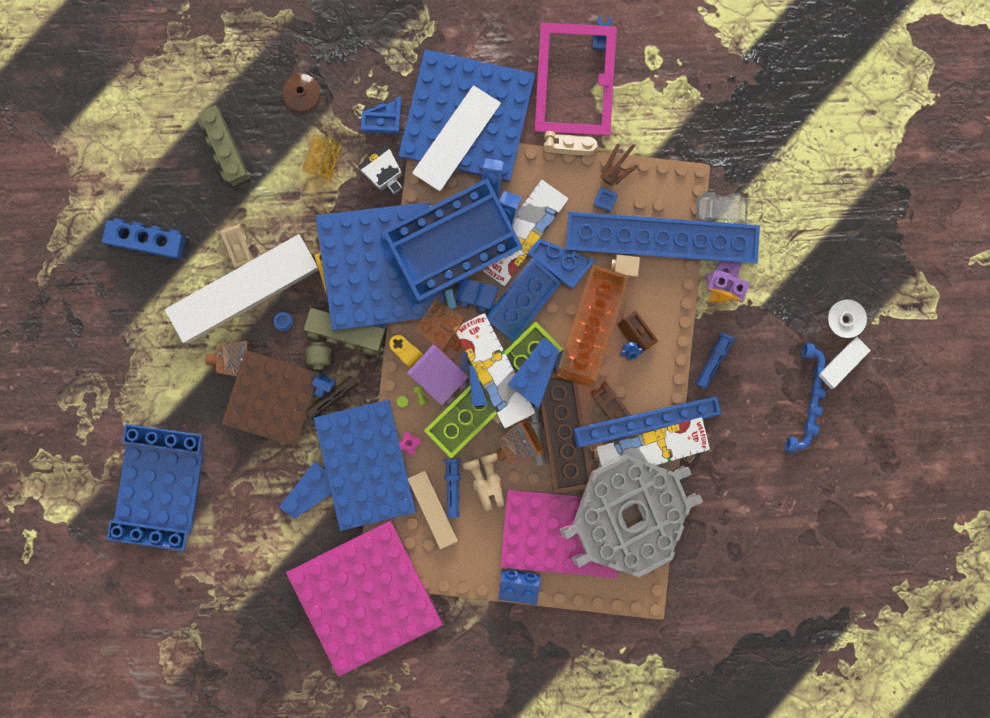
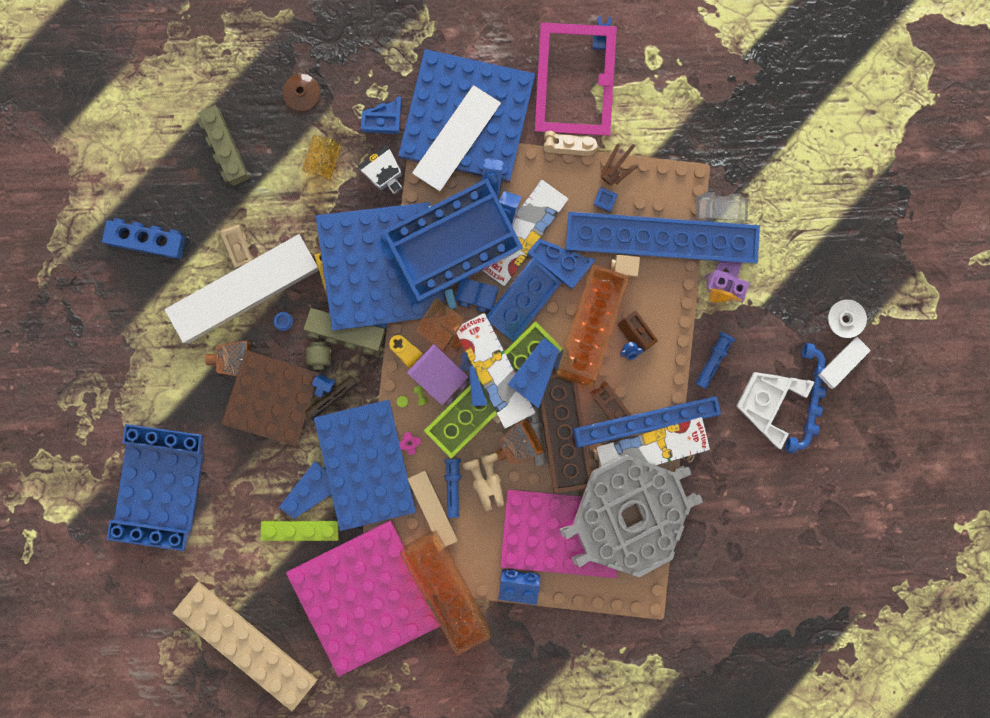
none -> tan plate [173,582,318,711]
none -> lime plate [261,521,339,541]
none -> clear orange brick [400,530,492,656]
none -> white wing [736,372,814,449]

